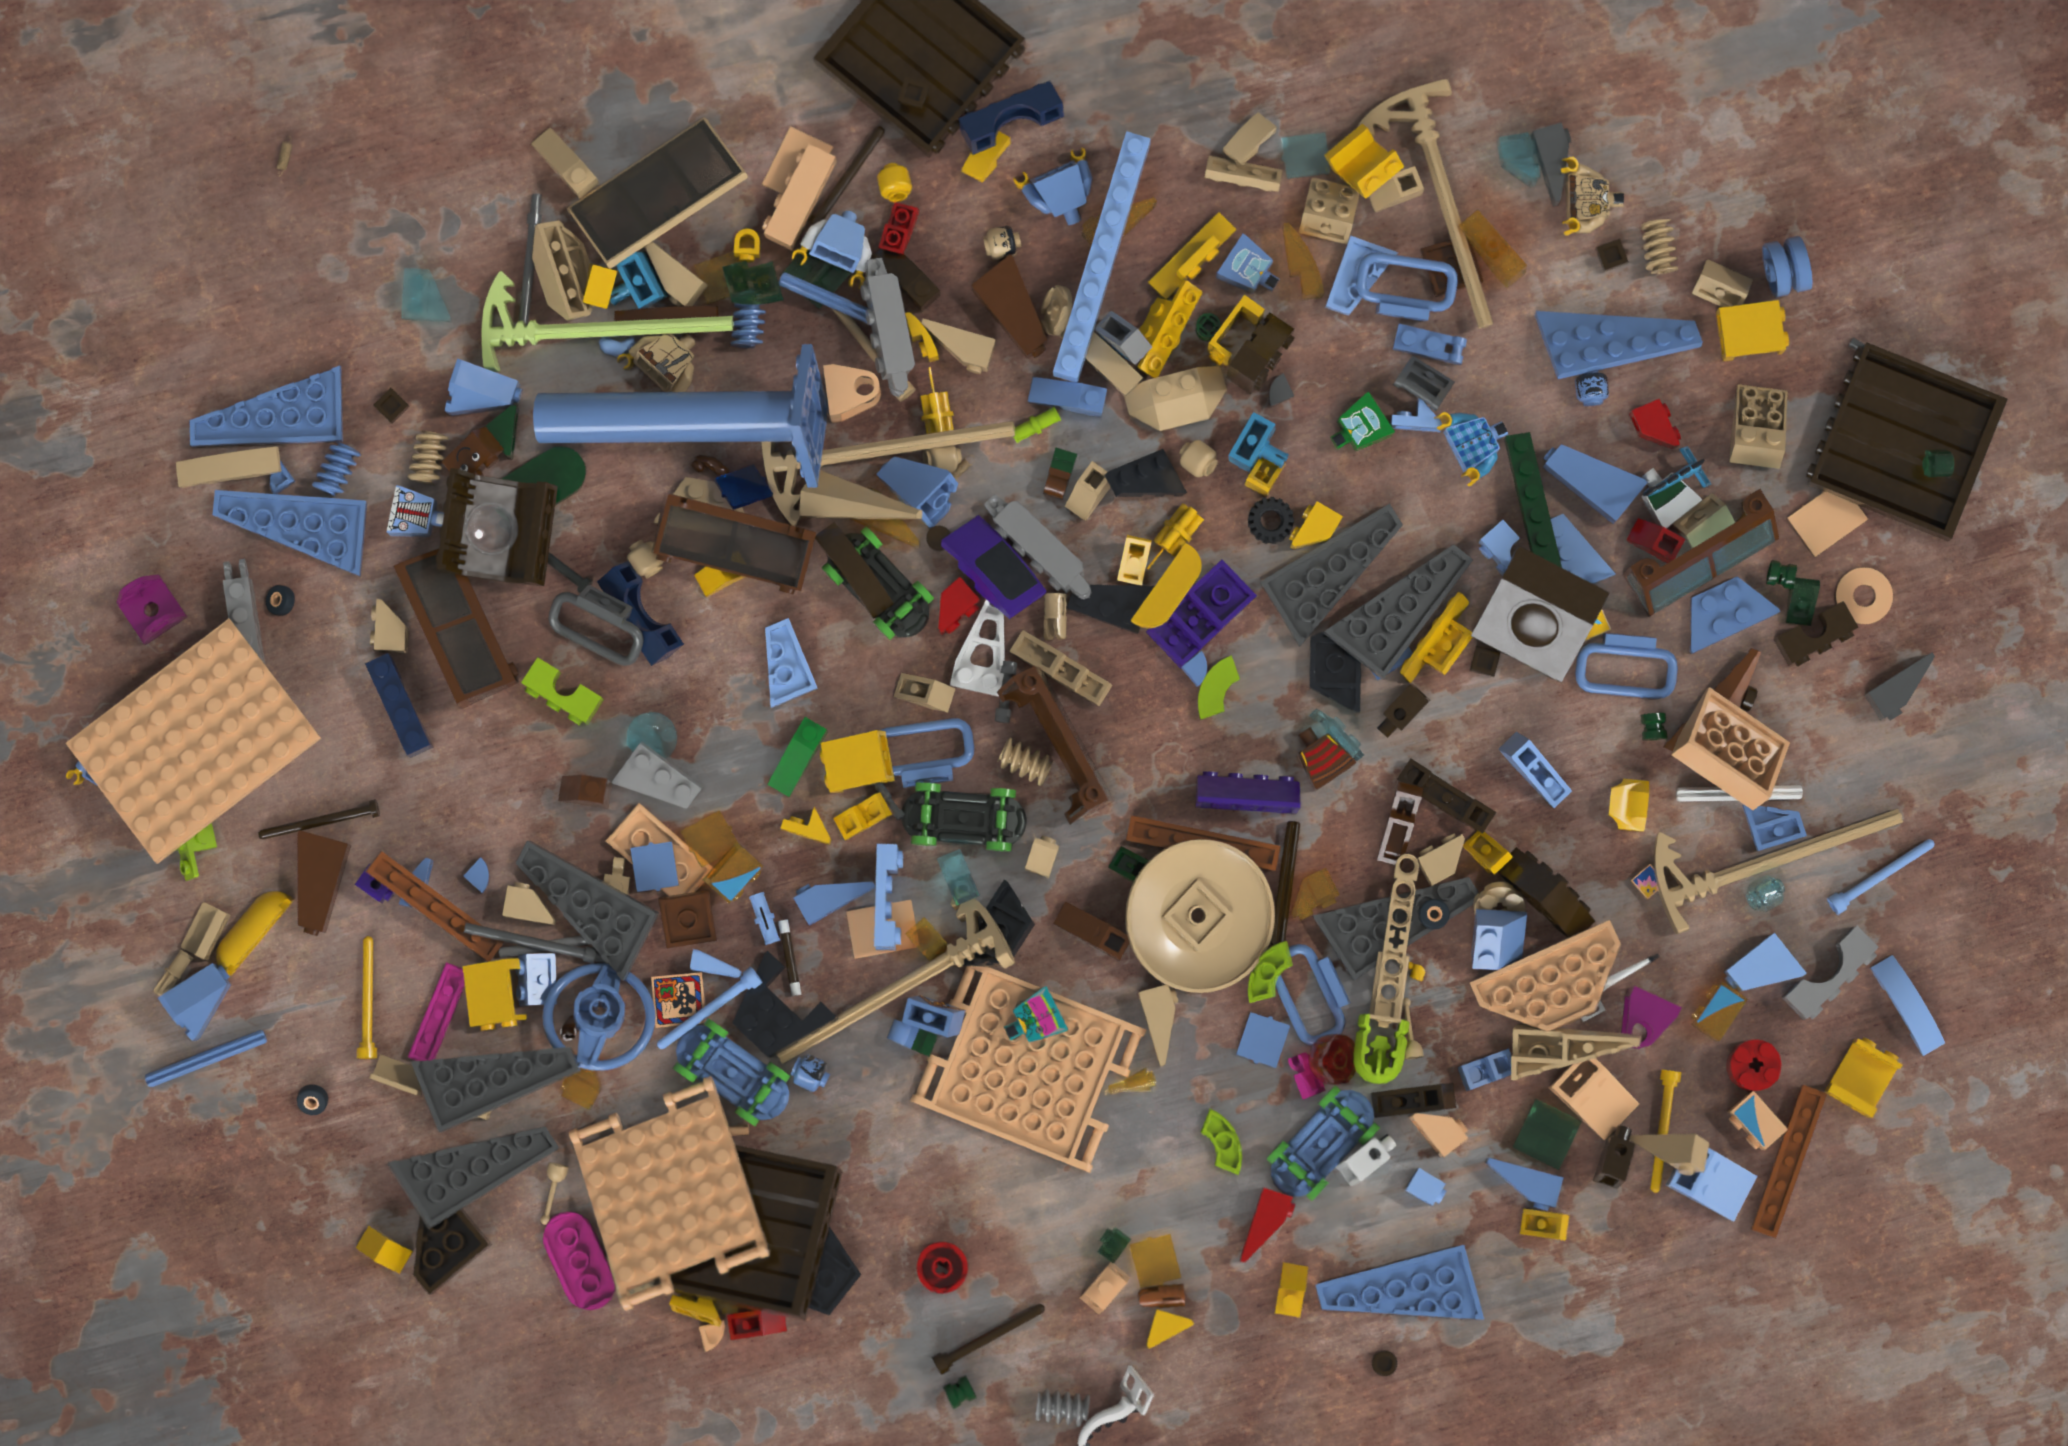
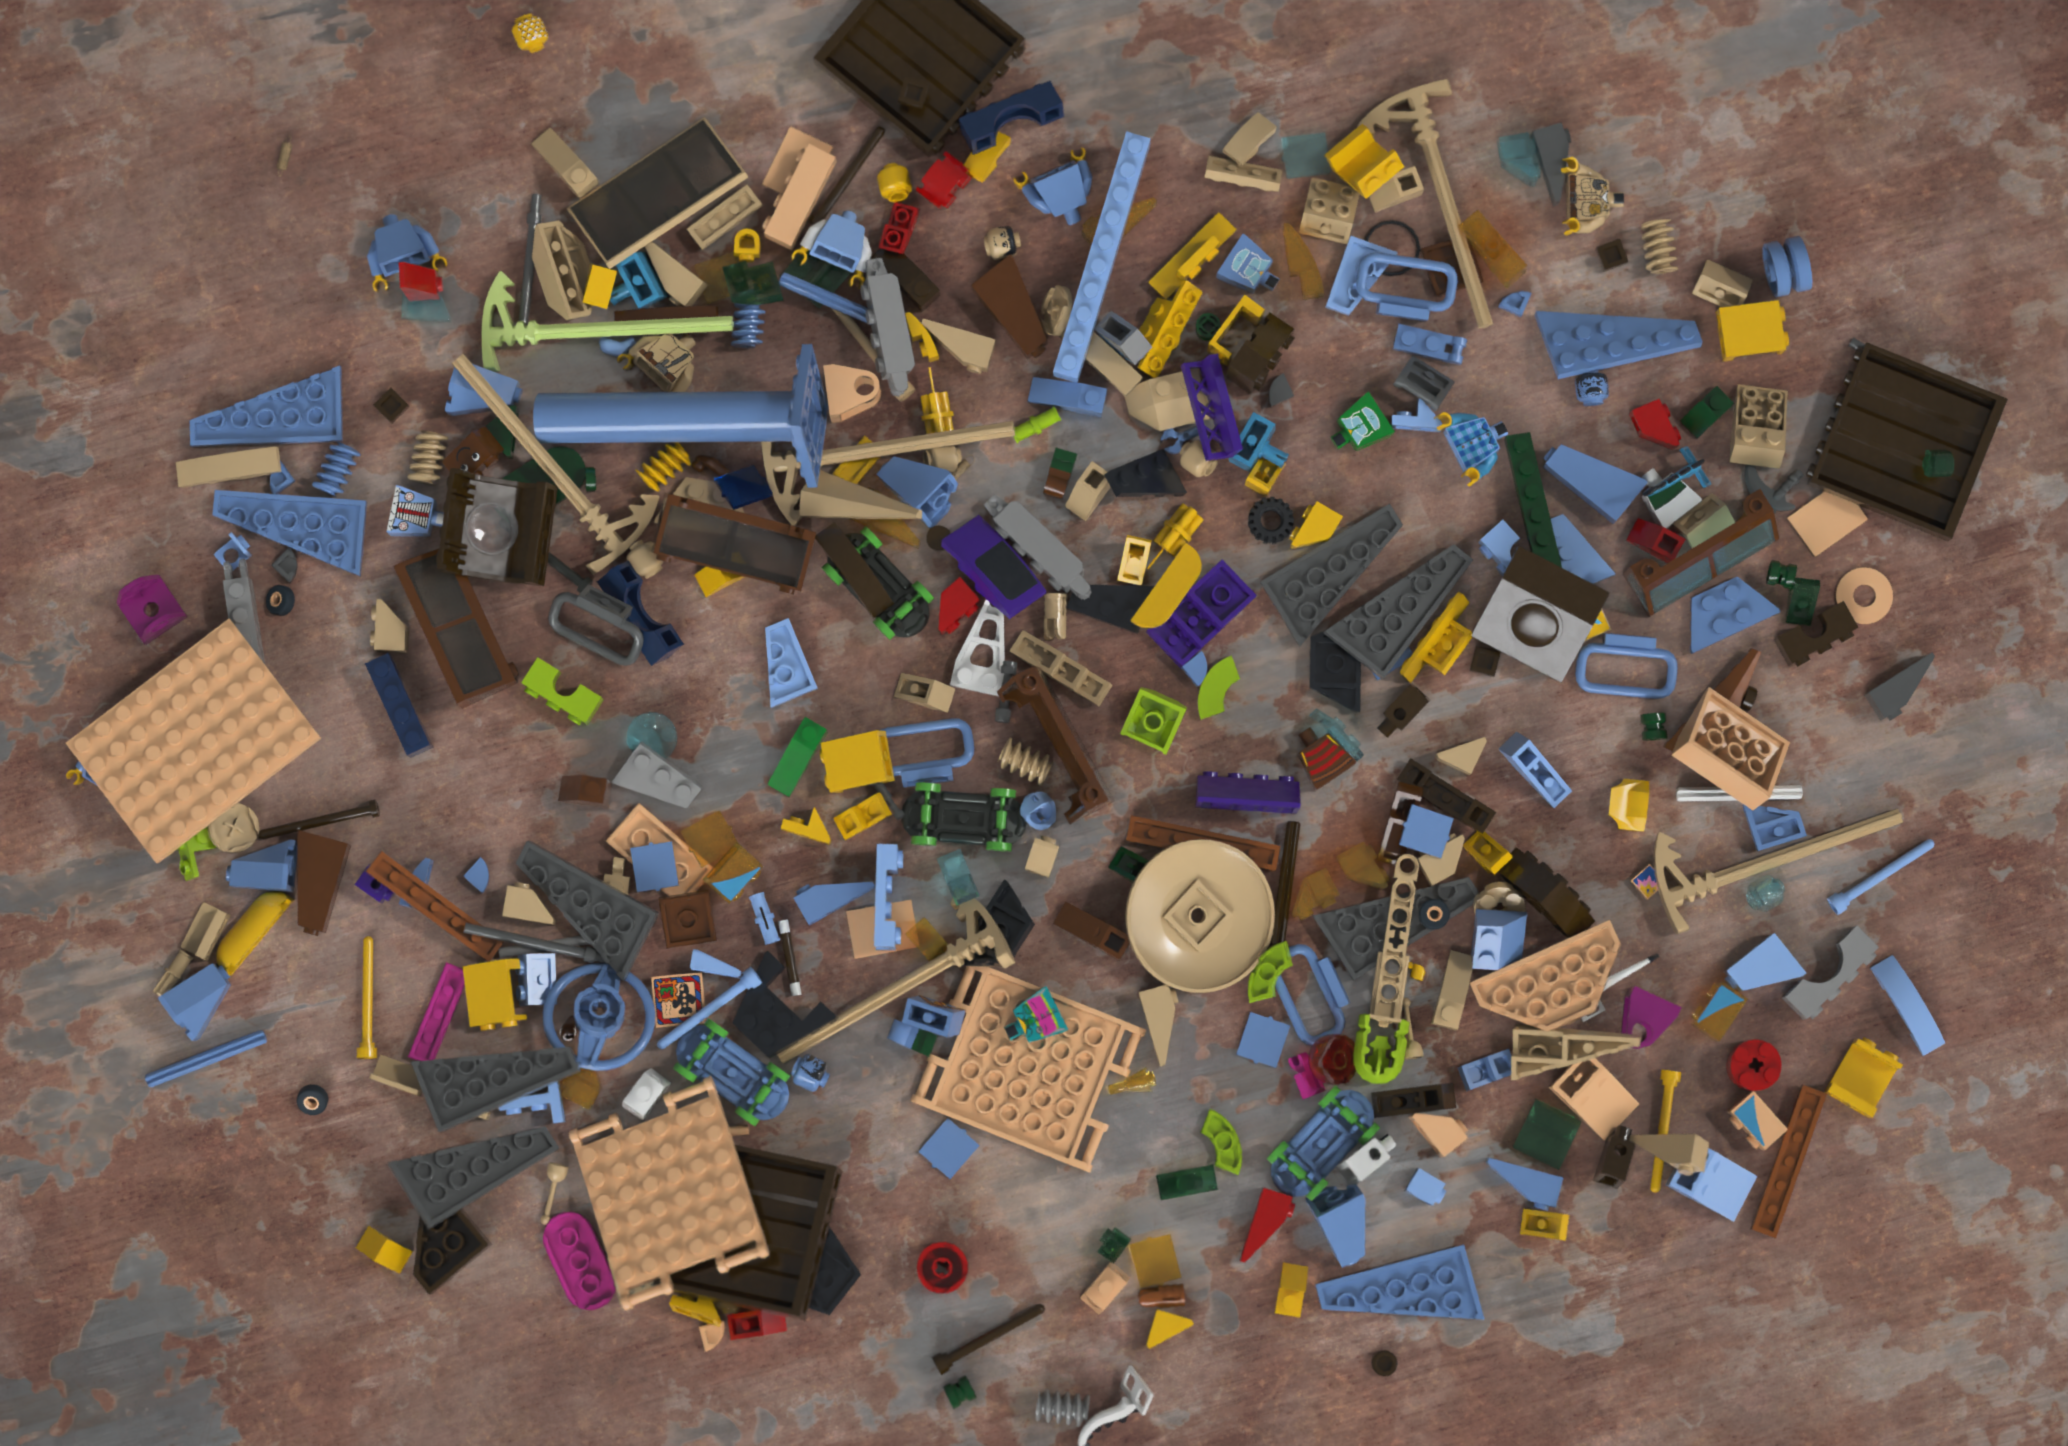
none -> tan tile [207,803,260,853]
none -> light blue bracket [214,532,252,571]
none -> medium blue slope [226,840,297,892]
none -> dark grey tile [271,547,298,583]
none -> medium blue torso [367,214,447,293]
none -> red slope [399,262,444,301]
none -> tan piece [452,354,659,575]
none -> light blue bracket [499,1081,566,1124]
none -> yellow head [512,13,548,53]
none -> dark green tile [585,467,596,492]
none -> white torso [622,1068,672,1122]
none -> yellow piece [635,442,691,492]
none -> tan plate [687,185,763,250]
none -> yellow tile [832,435,881,484]
none -> red brick [916,151,972,209]
none -> medium blue piece [918,1118,980,1179]
none -> light blue piece [1020,791,1056,830]
none -> lime slope [1120,687,1187,755]
none -> clear green slope [1156,1165,1218,1200]
none -> medium blue bar [1160,424,1206,454]
none -> dark purple fence [1181,354,1243,461]
none -> medium blue slope [1305,1184,1365,1268]
none -> clear yellow slope [1335,841,1389,890]
none -> black piece [1365,220,1420,276]
none -> medium blue piece [1399,804,1454,858]
none -> tan slope [1431,950,1473,1031]
none -> tan slope [1435,737,1487,776]
none -> medium blue tile [1498,291,1532,317]
none -> dark green slope [1680,386,1734,439]
none -> dark grey piece [1745,465,1804,514]

